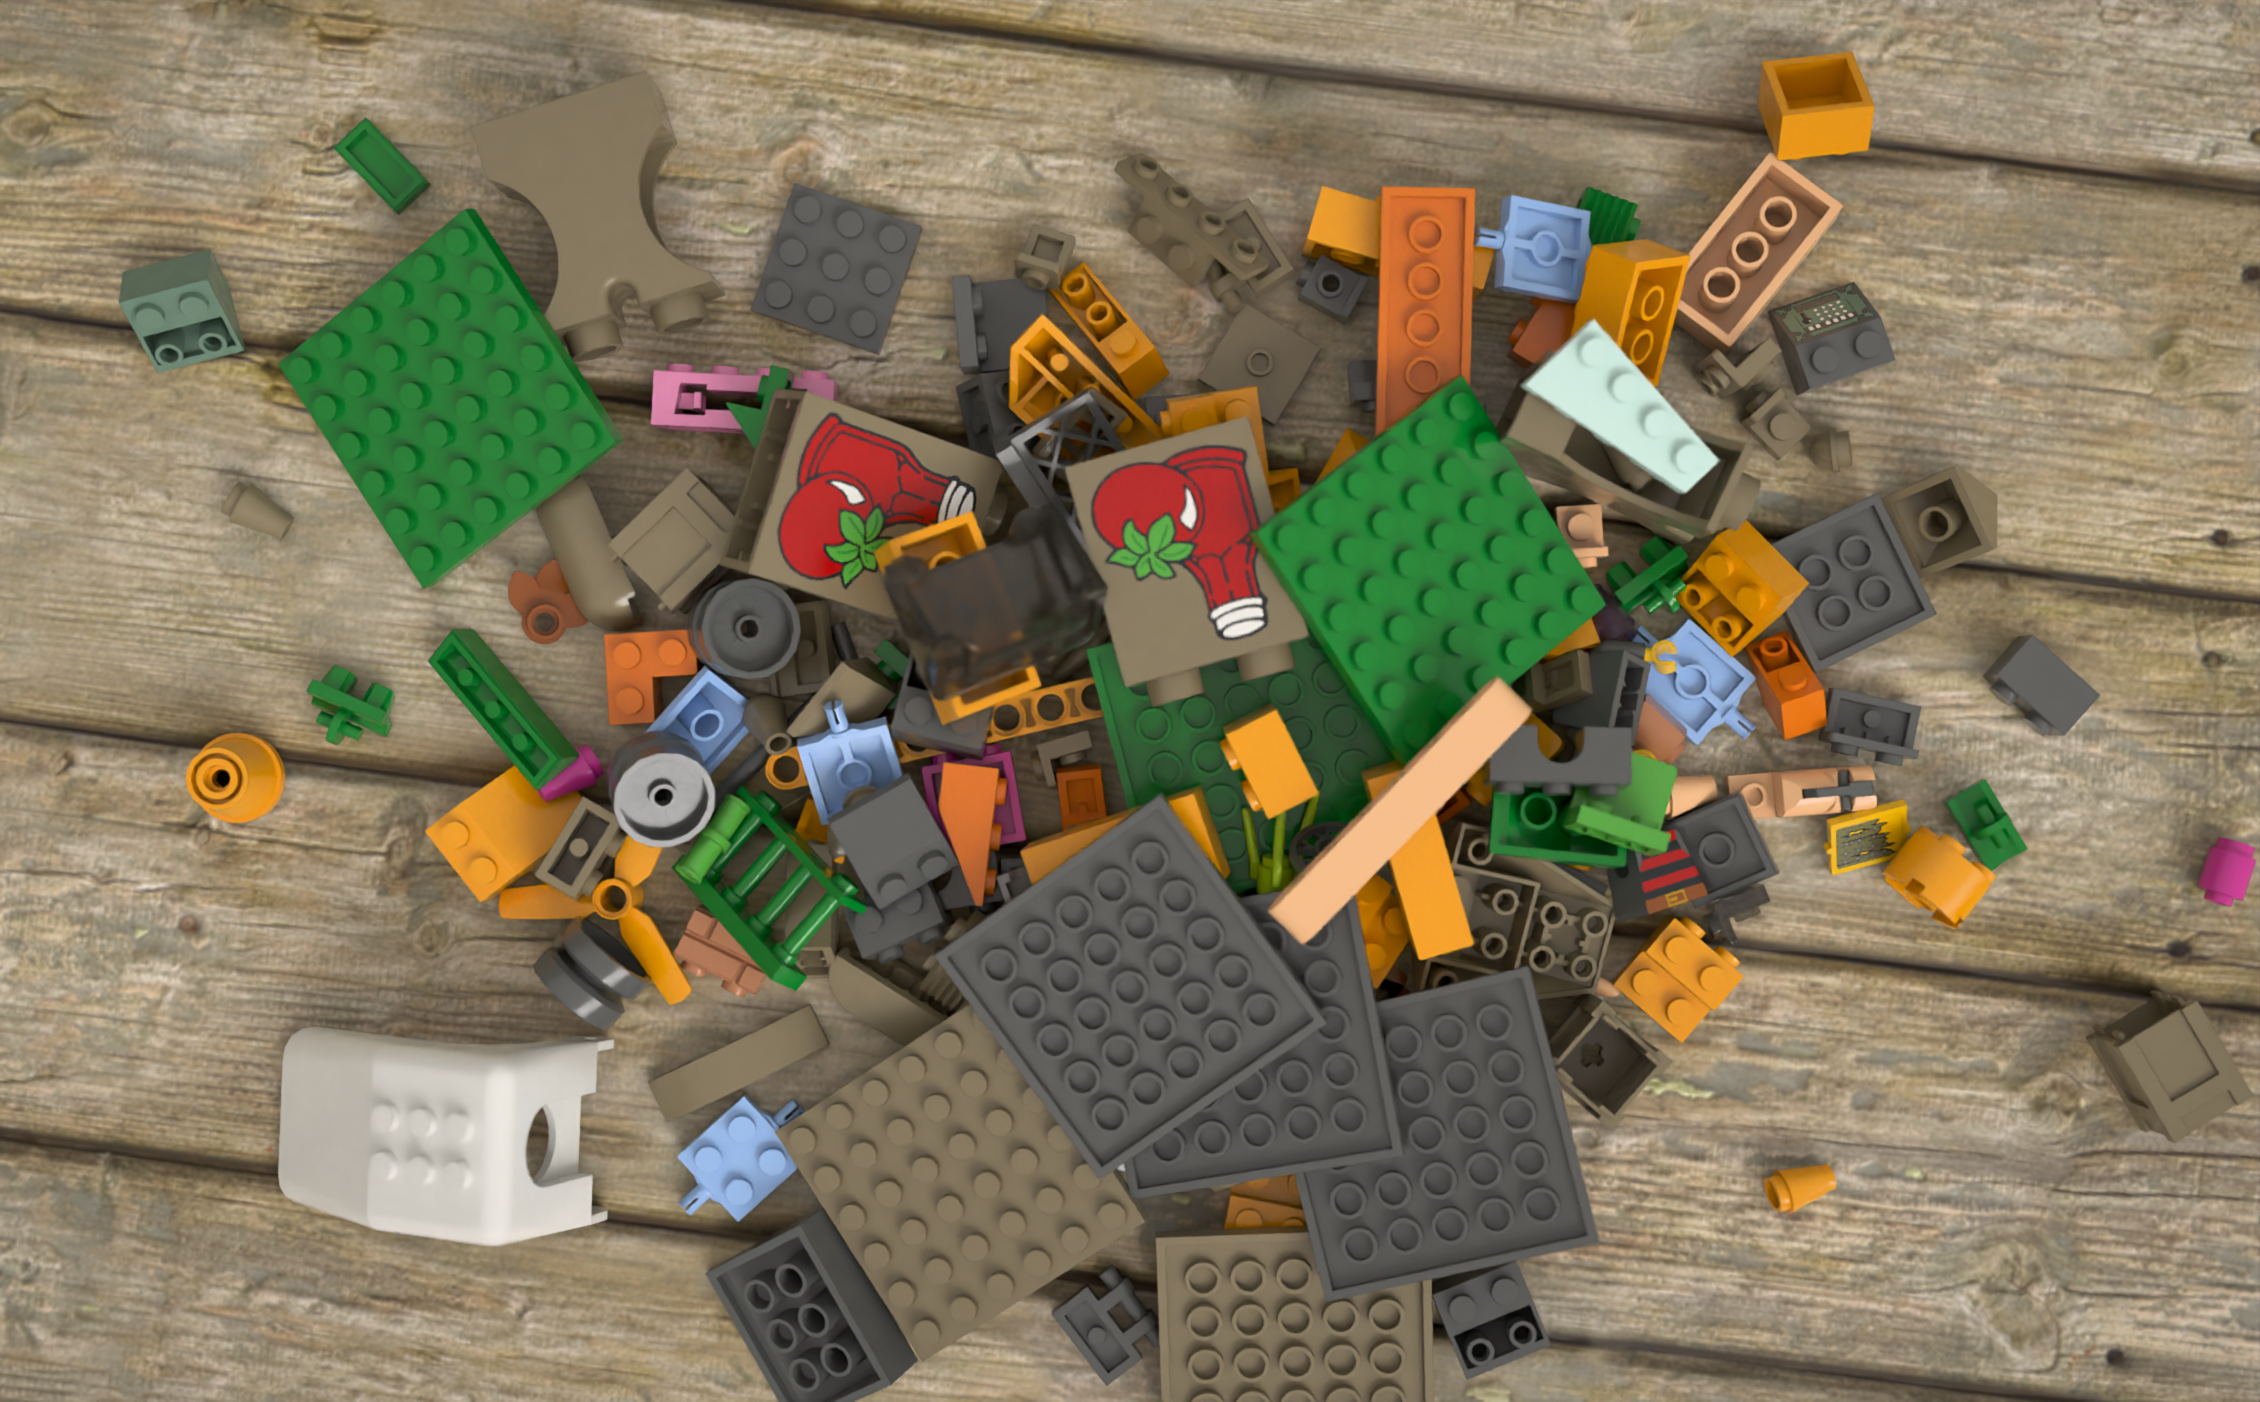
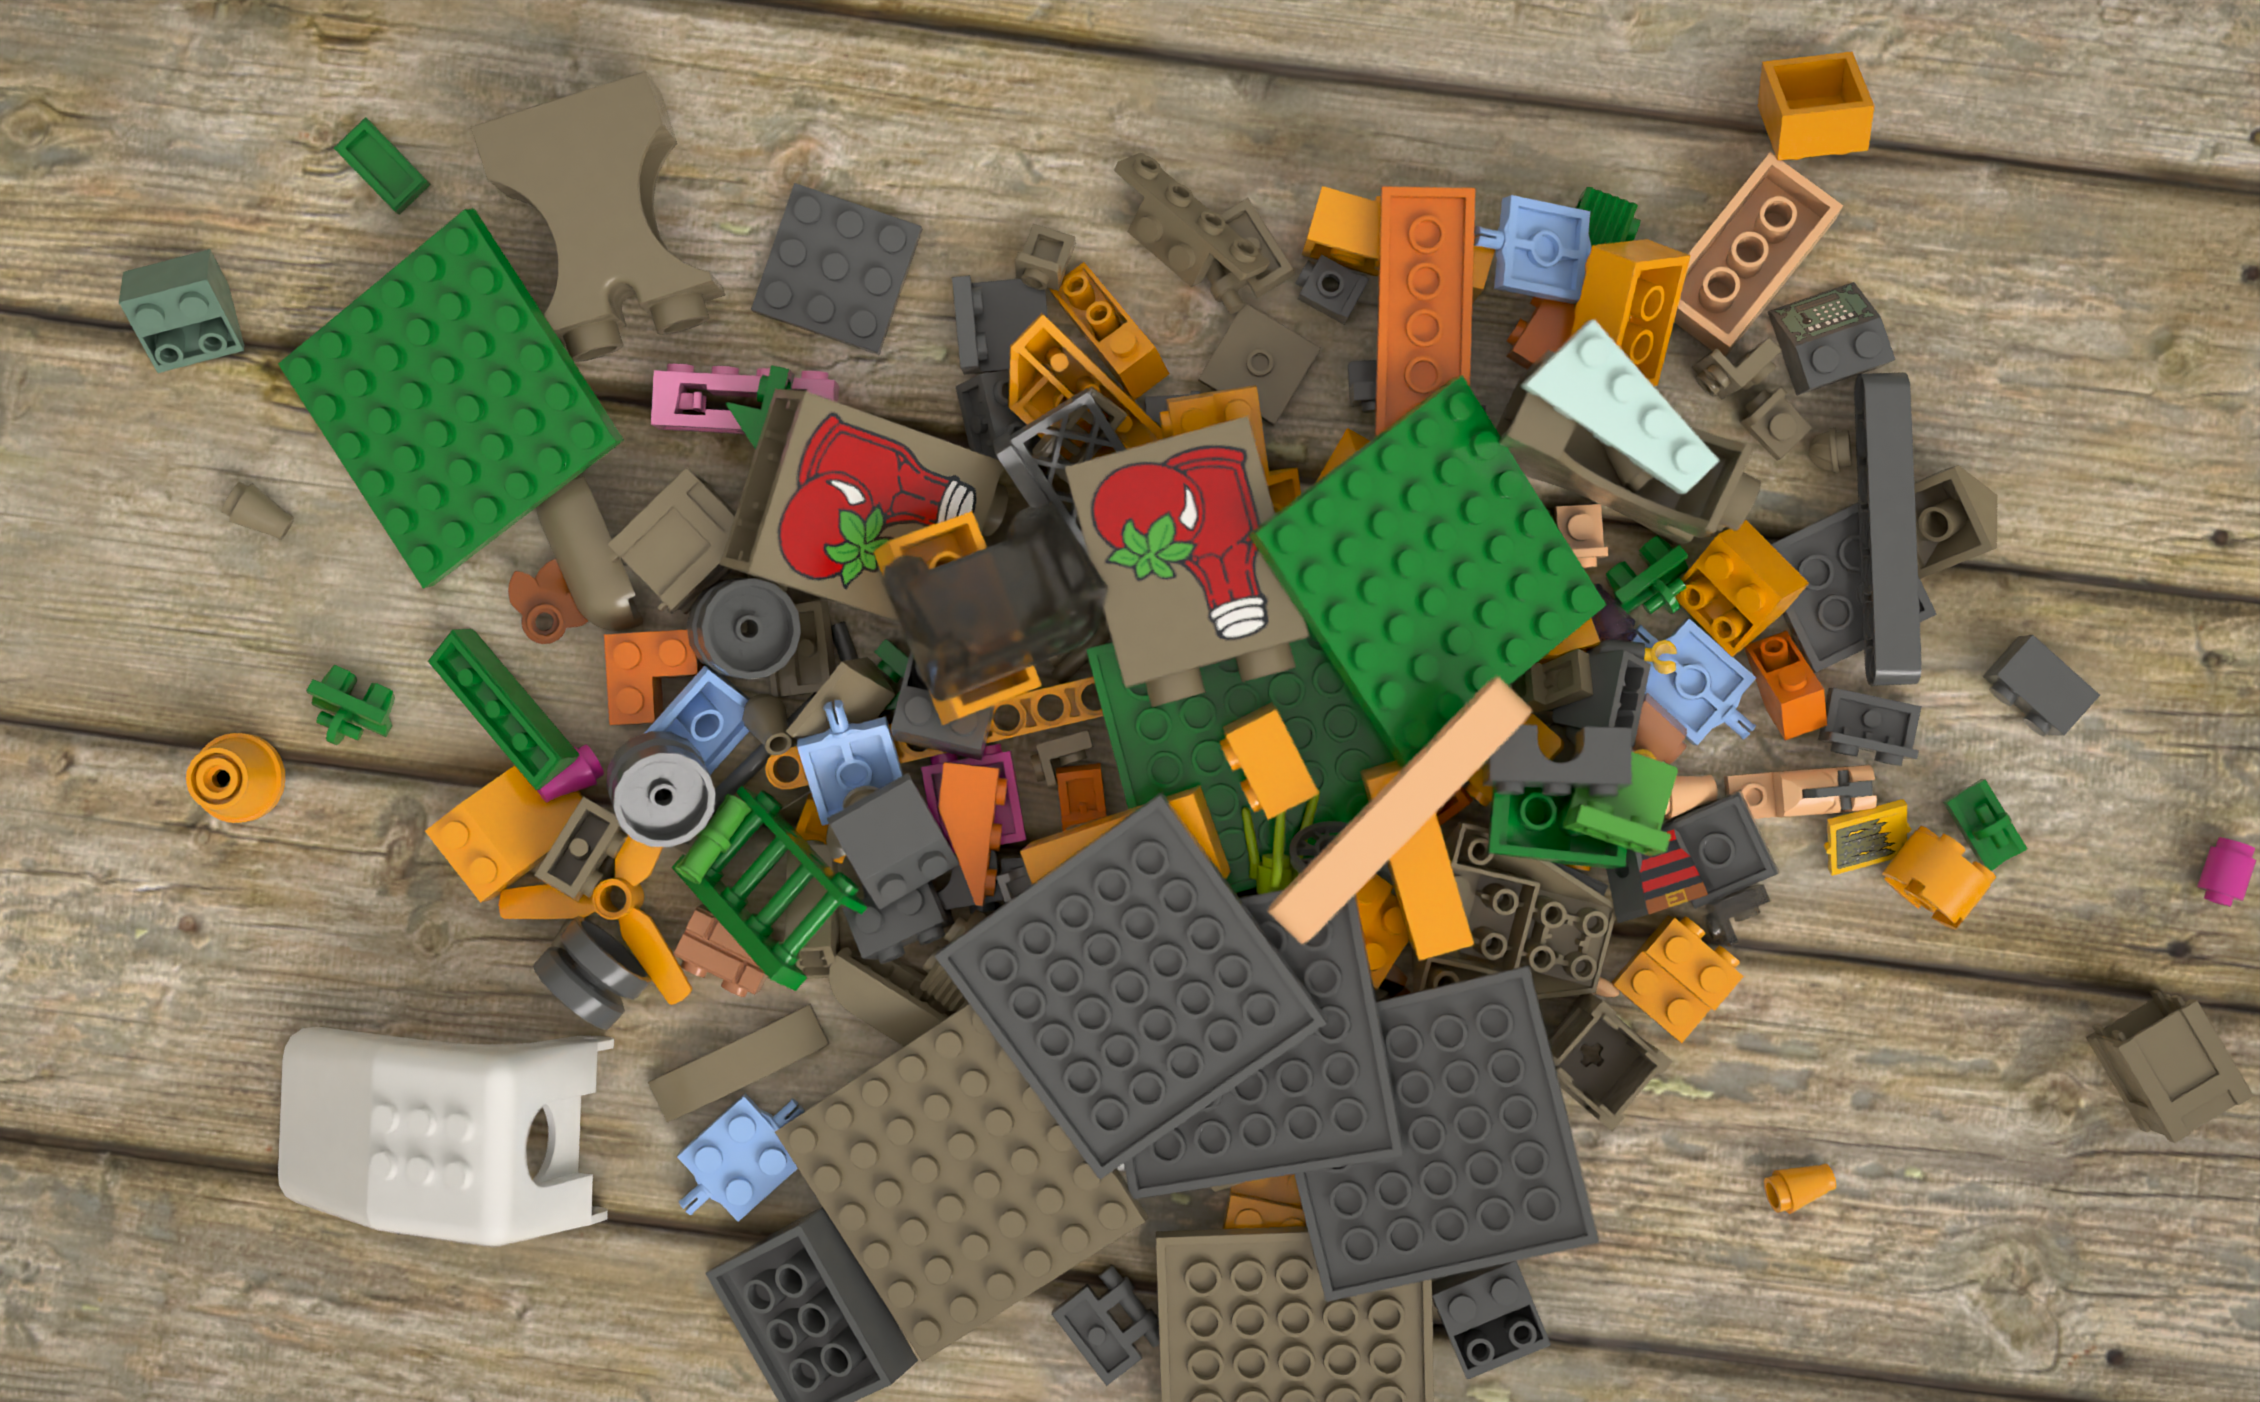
none -> dark grey beam [1854,372,1922,686]

